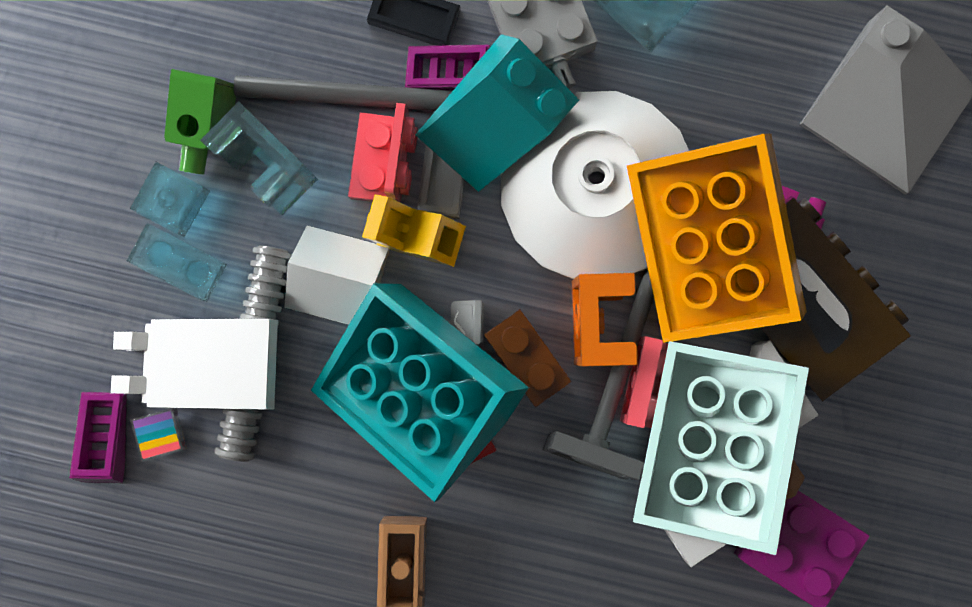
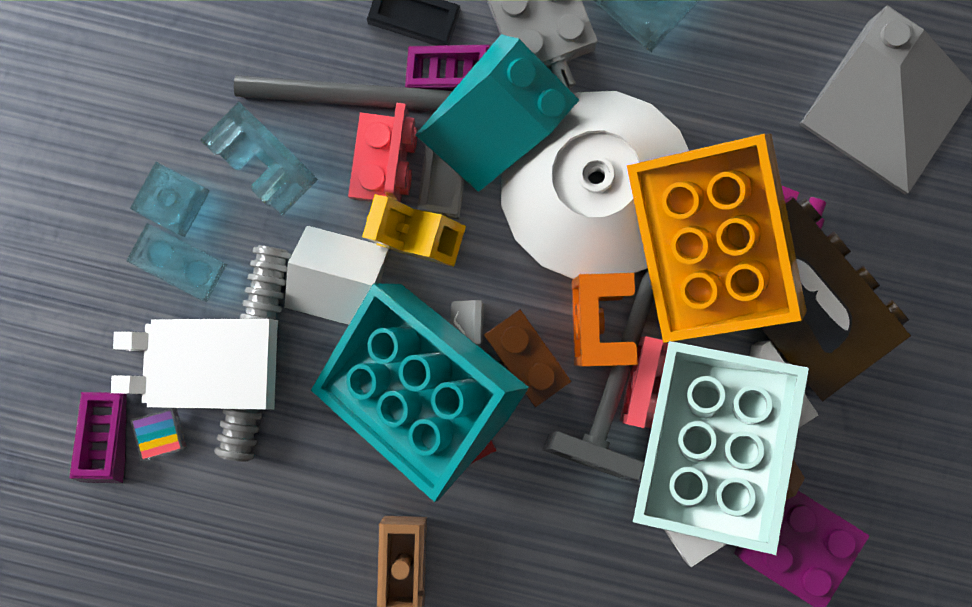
bright green torso [164,69,236,175] -> none

